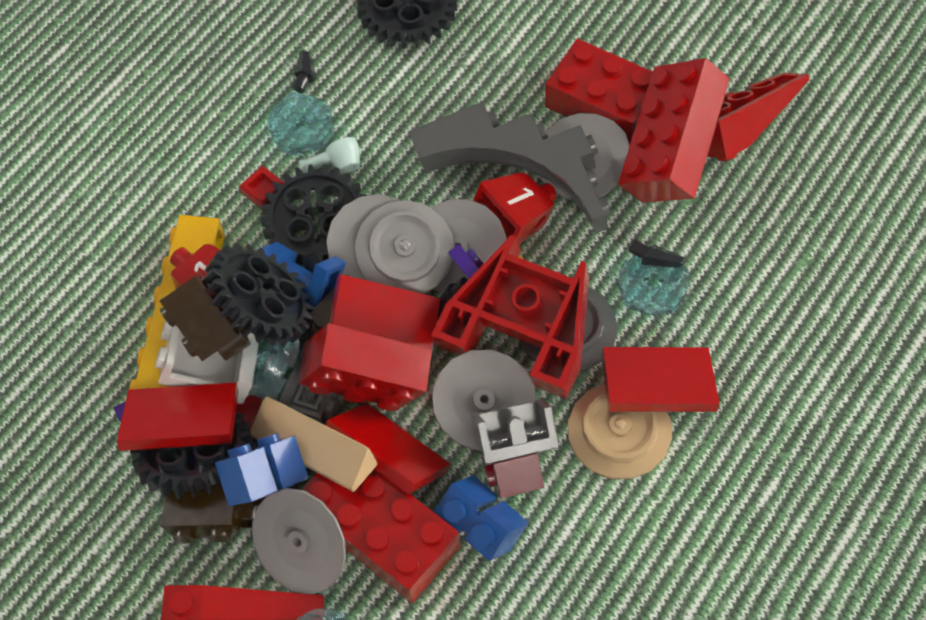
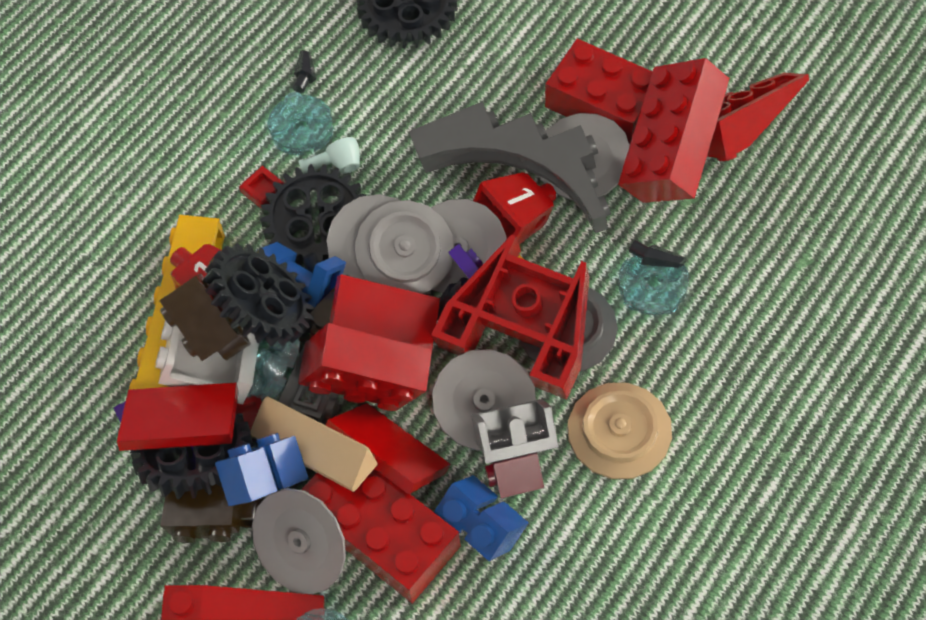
red tile [601,347,720,412] -> none

